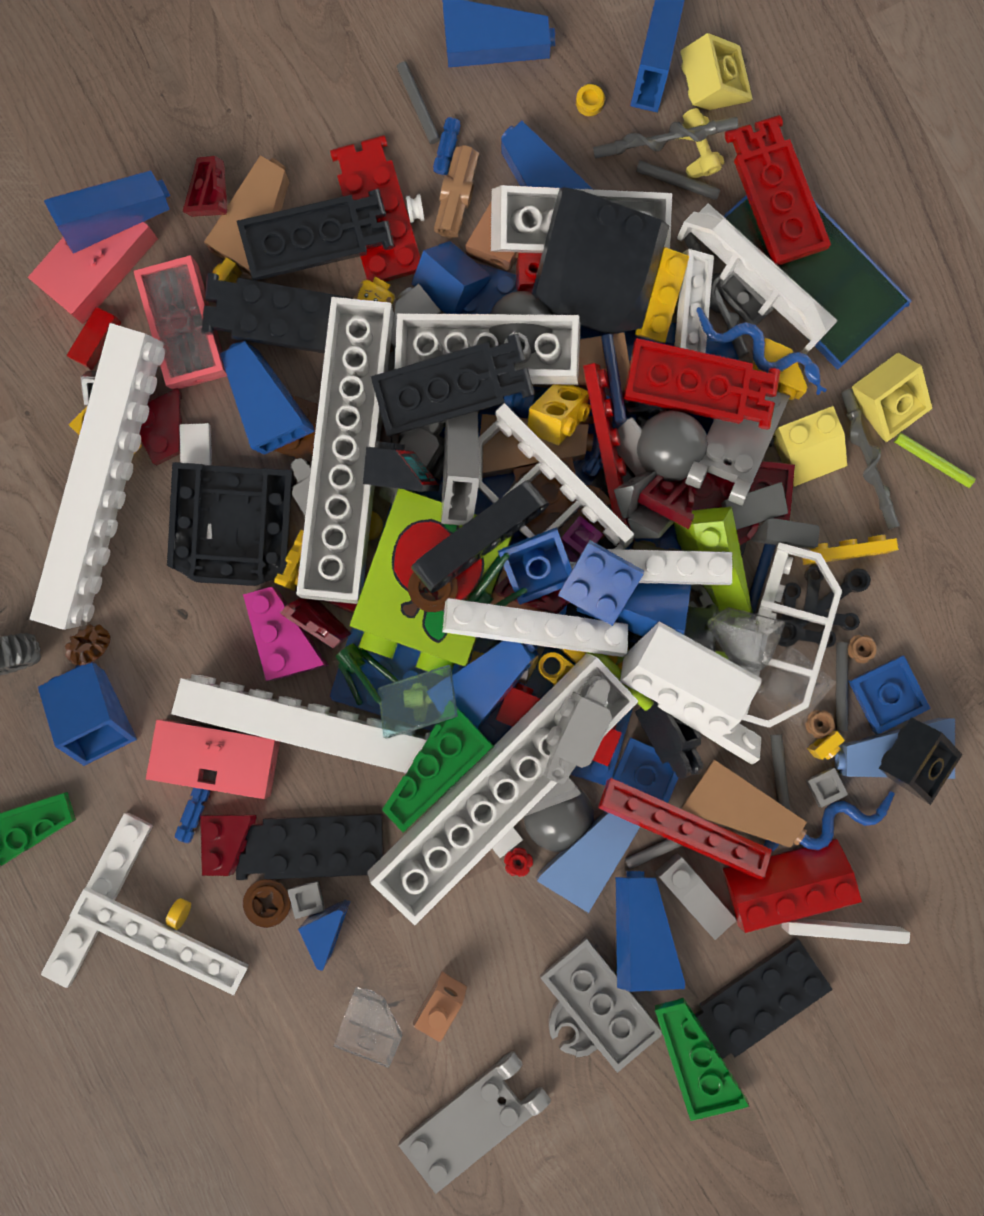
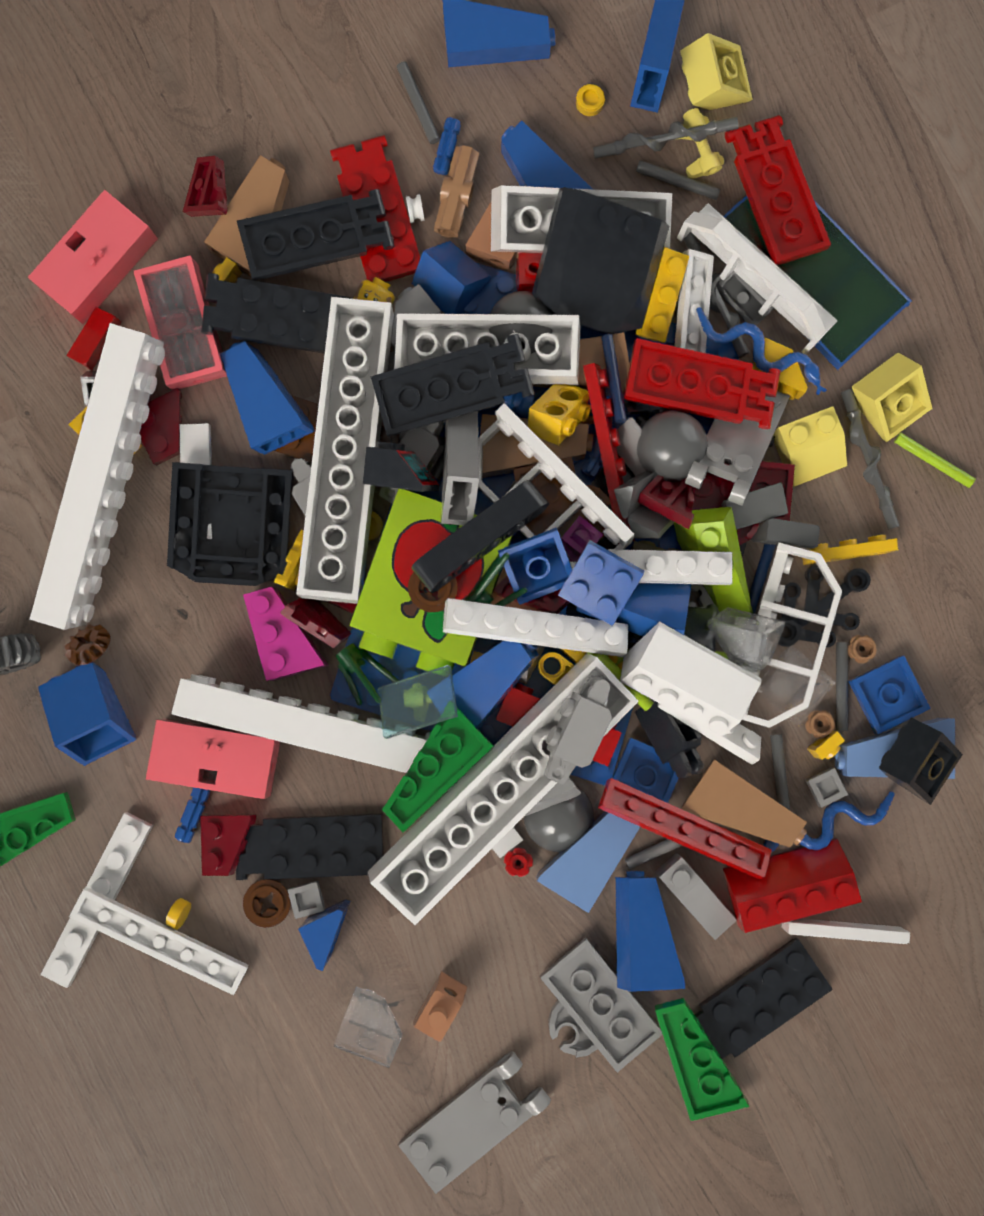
blue slope [44,170,170,254] -> none

